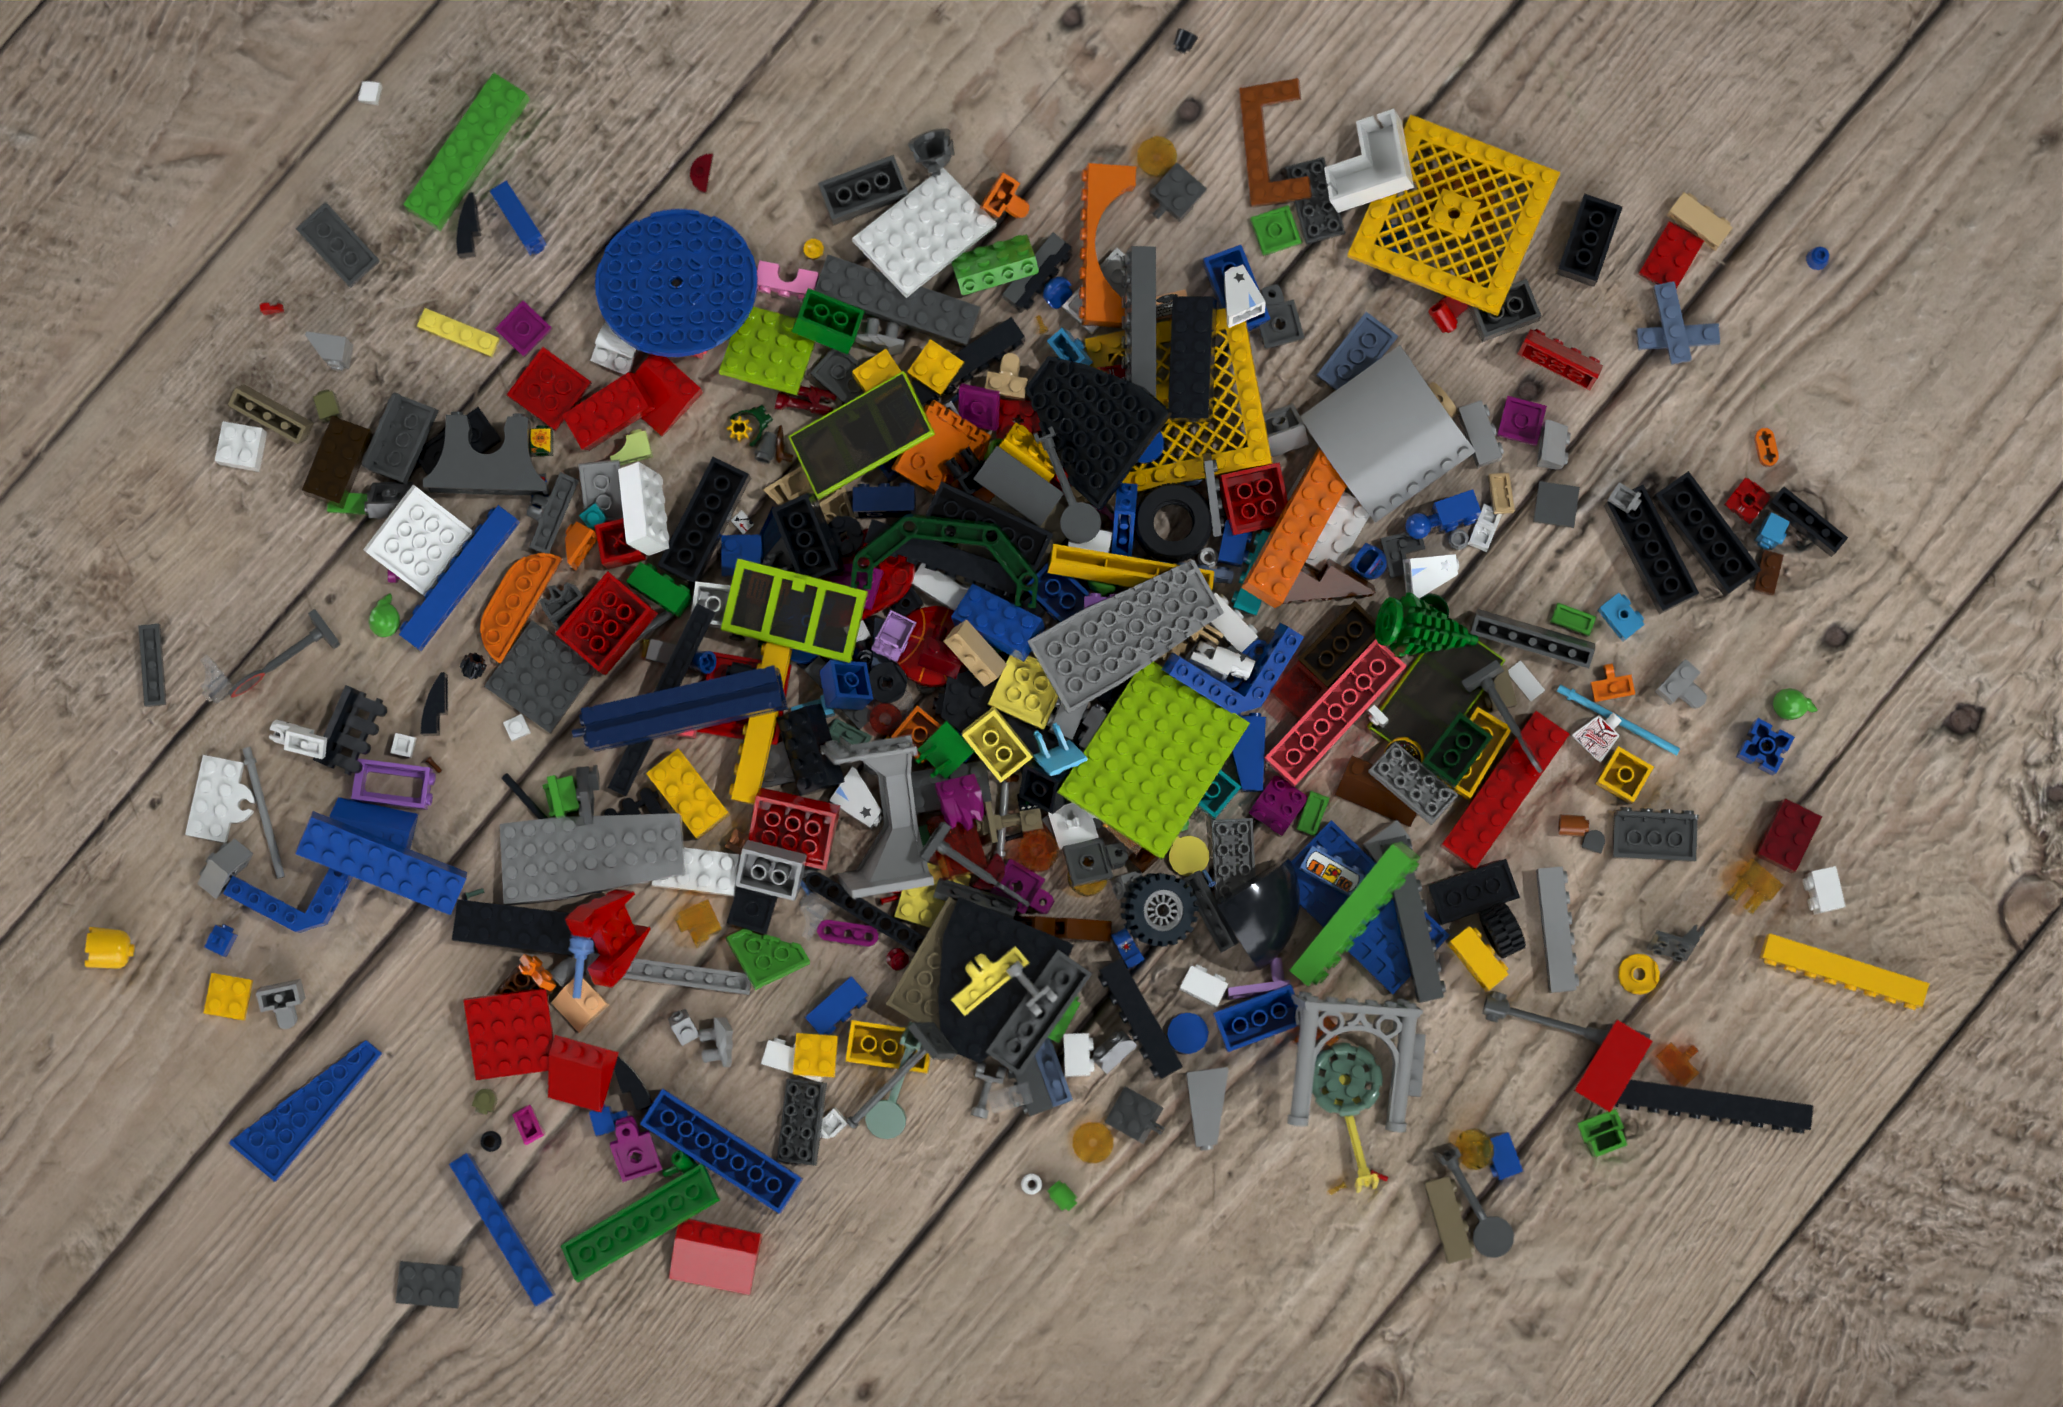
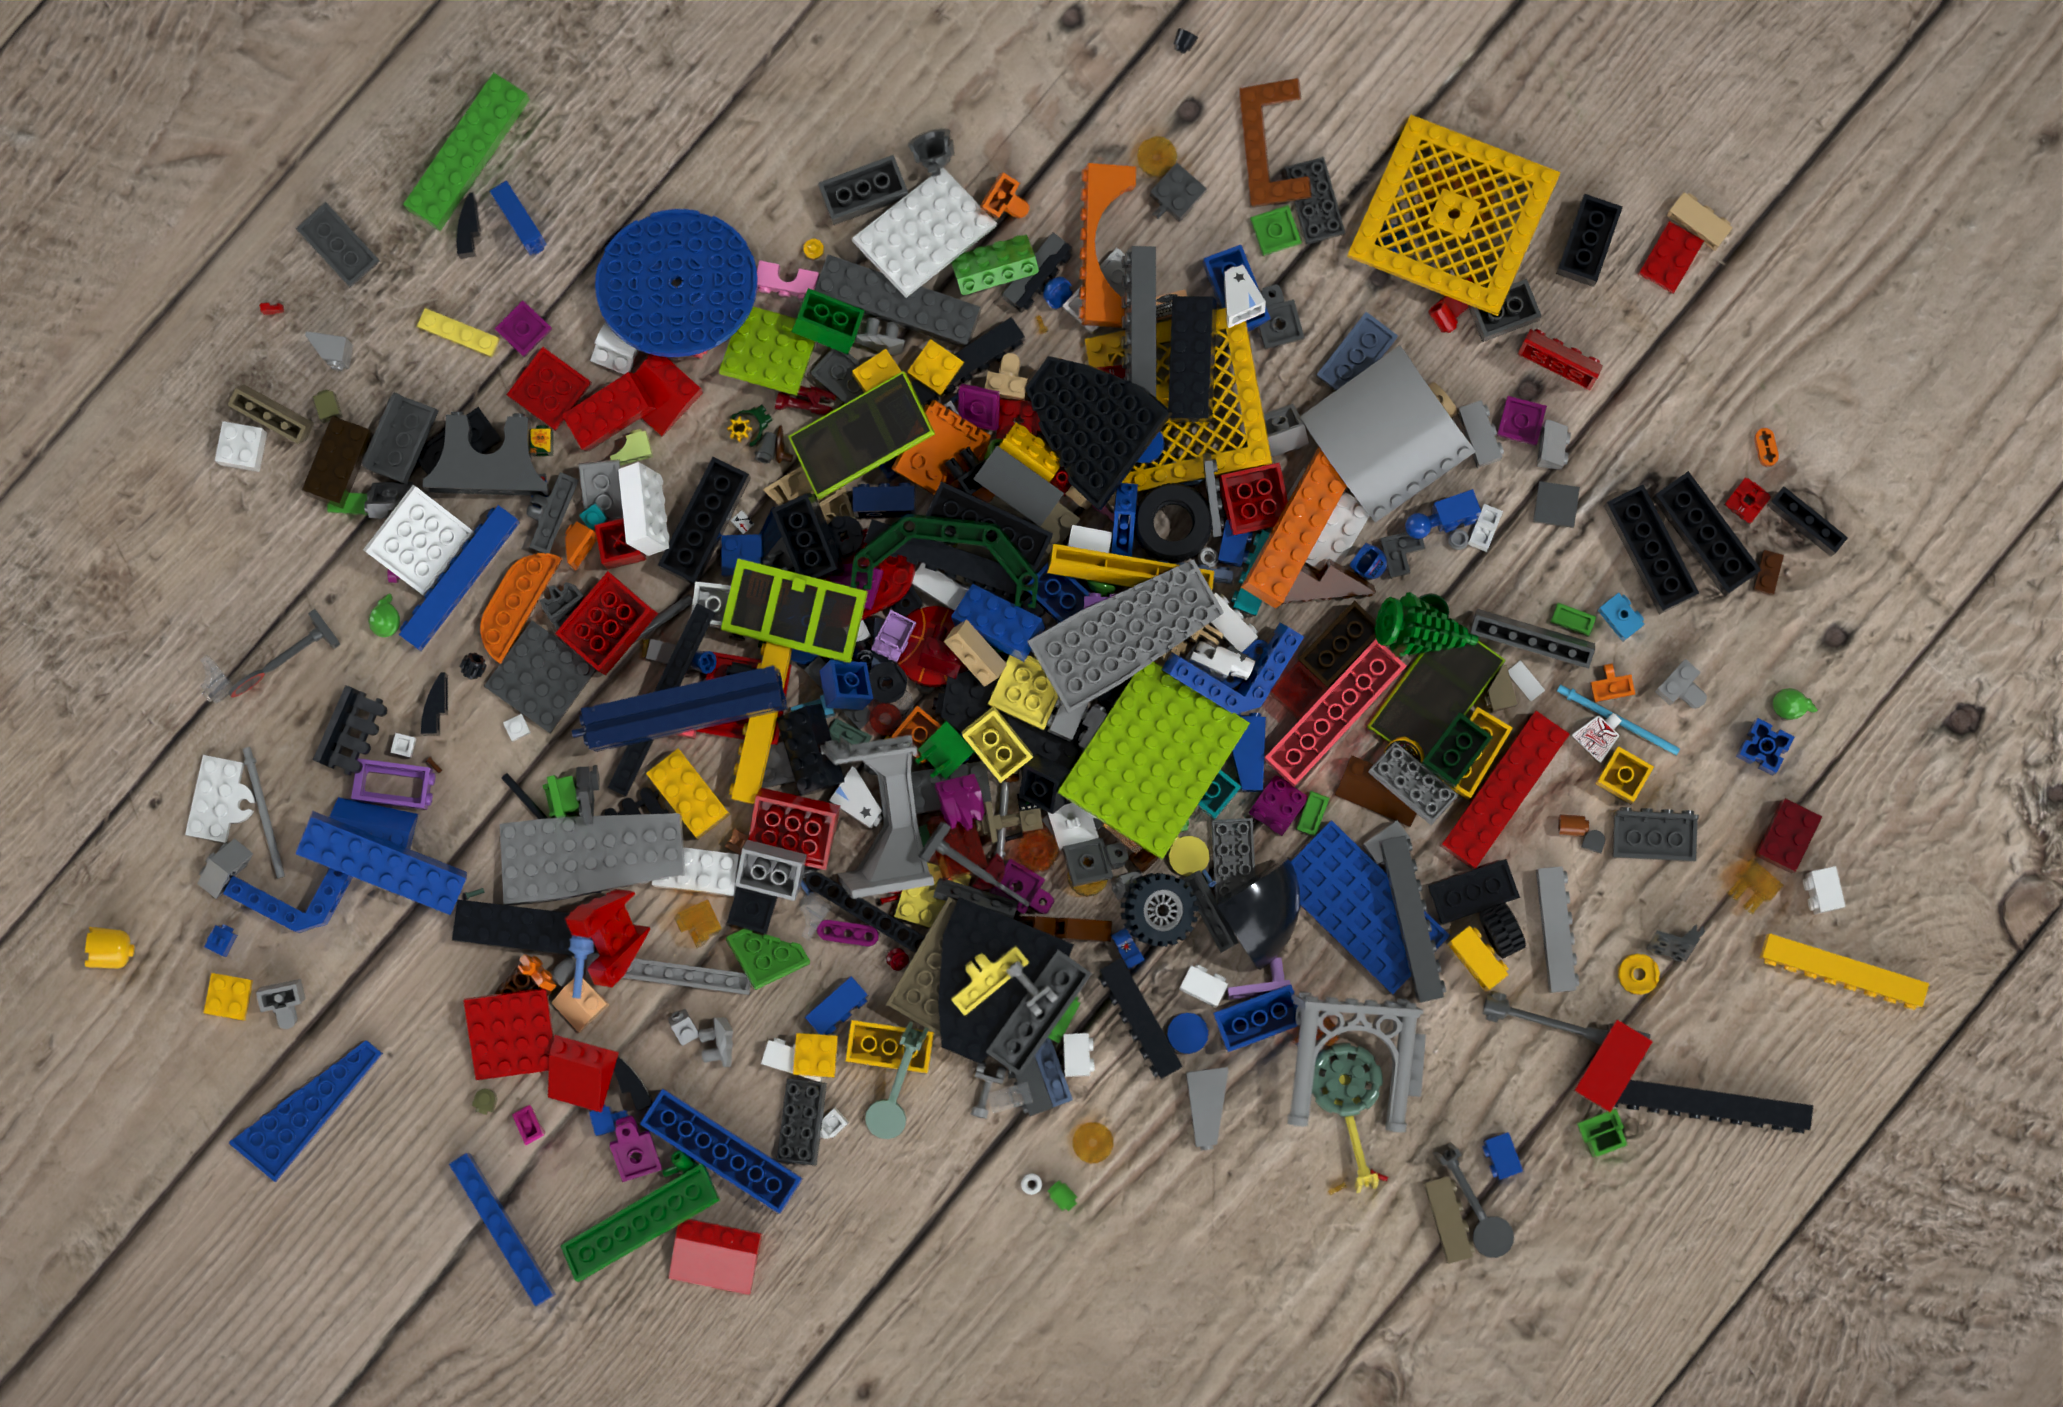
dark grey plate [138,624,167,707] -> none
white plate [269,720,327,759] -> none
white slope [358,81,382,105] -> none
dark grey plate [396,1261,463,1308] -> none
black piece [481,1131,502,1152] -> none
green brick [626,562,693,618] -> none
dark red plate [690,154,714,194] -> none
dark grey tile [846,1022,958,1129] -> none
dark grey piece [1033,427,1101,543] -> none
medium azure plate [1033,723,1087,776] -> none
dark azure brick [1047,328,1093,365] -> none
flat silver slope [1093,1031,1137,1074] -> none
dark grey plate [1105,1086,1165,1144] -> none
bright green brick [1289,841,1421,987] -> none
brick [1299,845,1366,897] -> none
white piece [1324,109,1414,213] -> none
white plate [1368,705,1389,728] -> none
white slope [1403,554,1459,598] -> none
clear yellow plate [1455,1128,1494,1170] -> none
dark grey piece [1461,660,1543,773] -> none
tan plate [1488,473,1515,514] -> none
light grey bracket [1607,482,1642,513] -> none
sand blue plate [1637,323,1720,350] -> none
sand blue plate [1654,281,1692,365] -> none
clear orange plate [1656,1042,1699,1087] -> none
dark azure brick [1754,512,1790,550] -> none
blue hat [1806,247,1829,270] -> none

